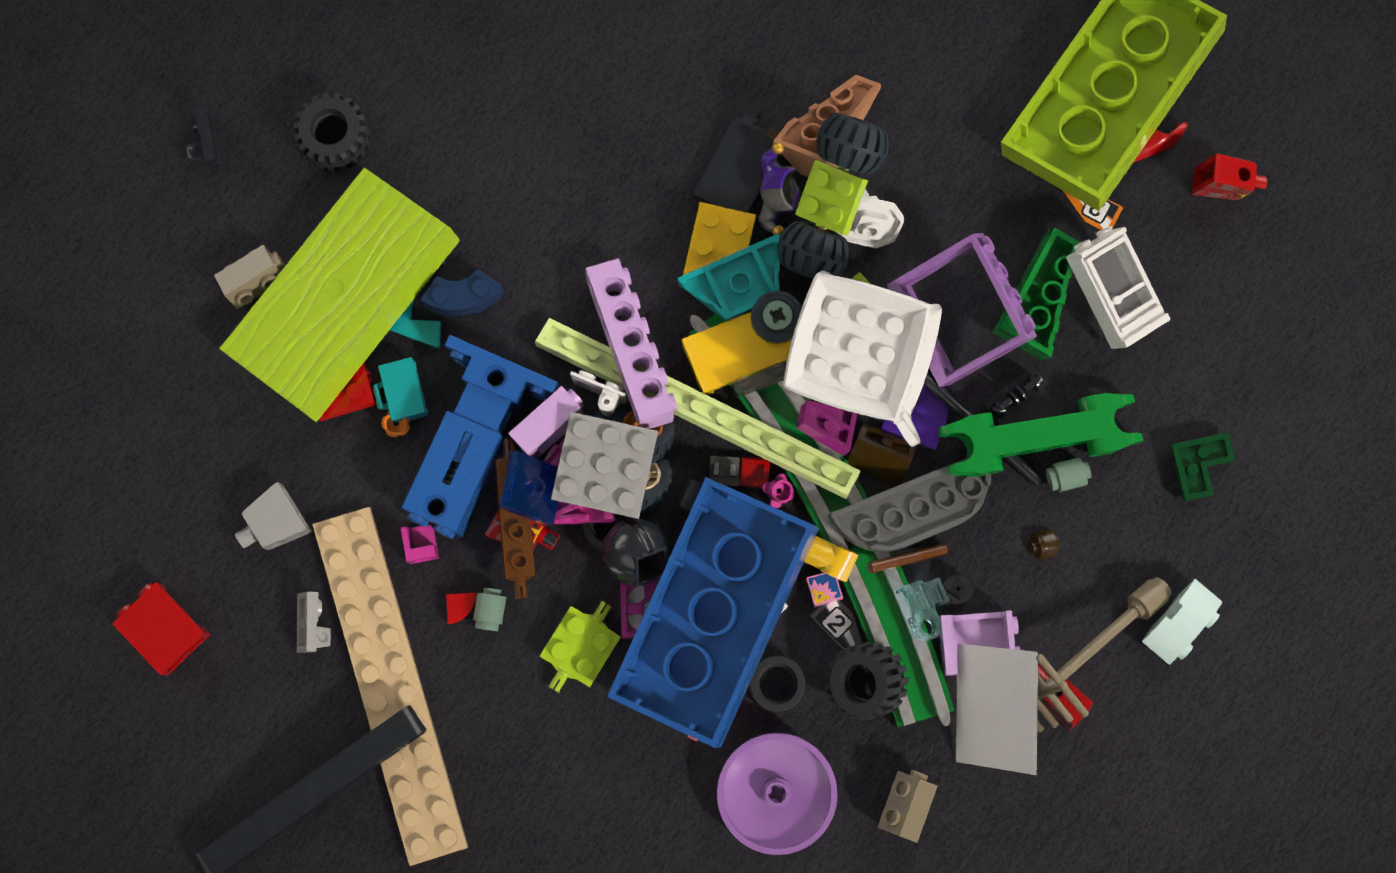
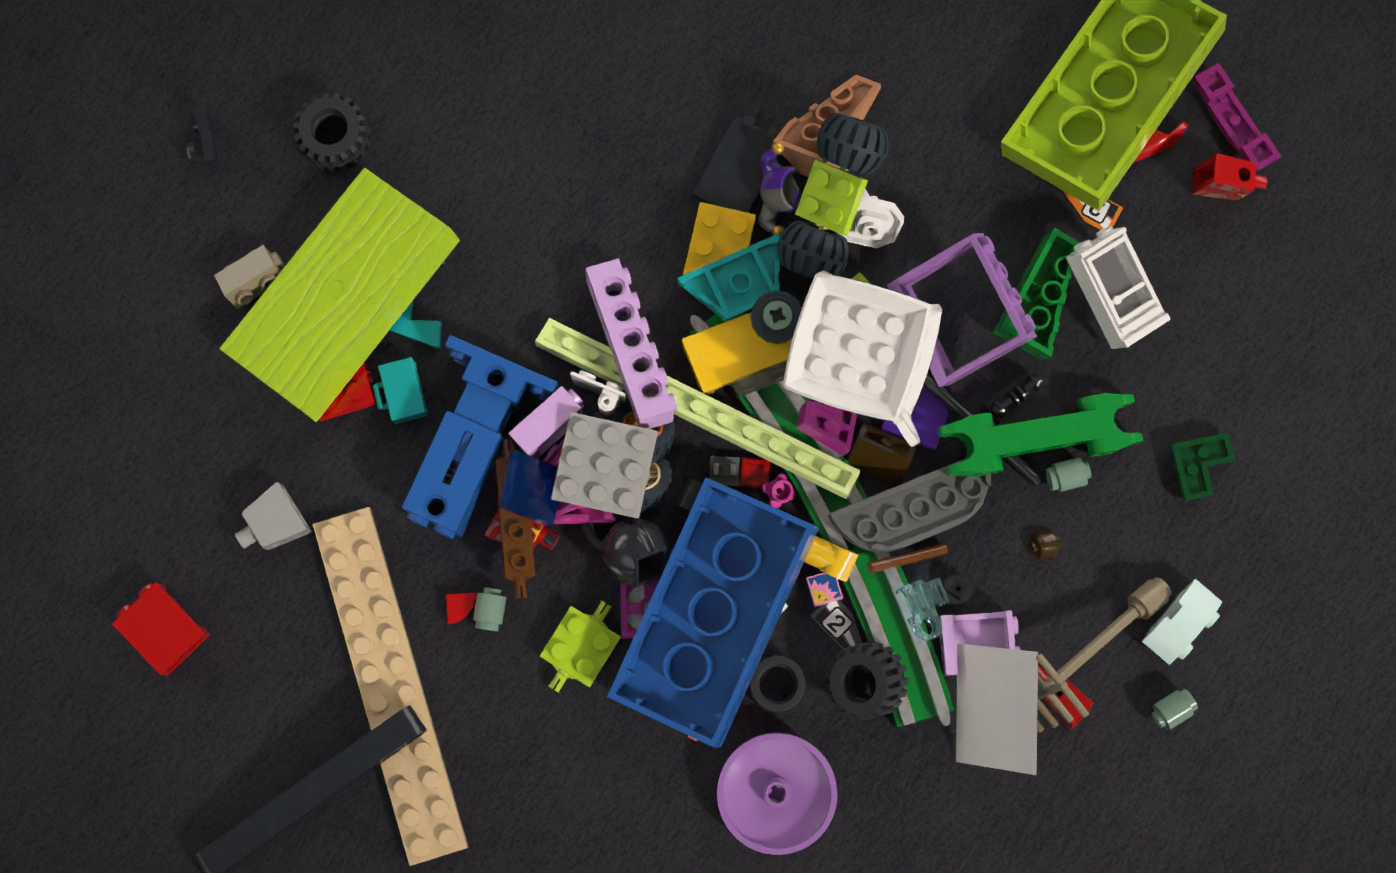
light grey hinge [297,592,331,653] -> none
orange plate [381,411,410,437] -> none
dark pink panel [401,524,439,564] -> none
dark blue brick [420,269,505,317] -> none
dark tan brick [877,770,938,843] -> none
none -> sand green brick [1151,689,1198,730]
none -> magenta slope [1193,63,1281,172]

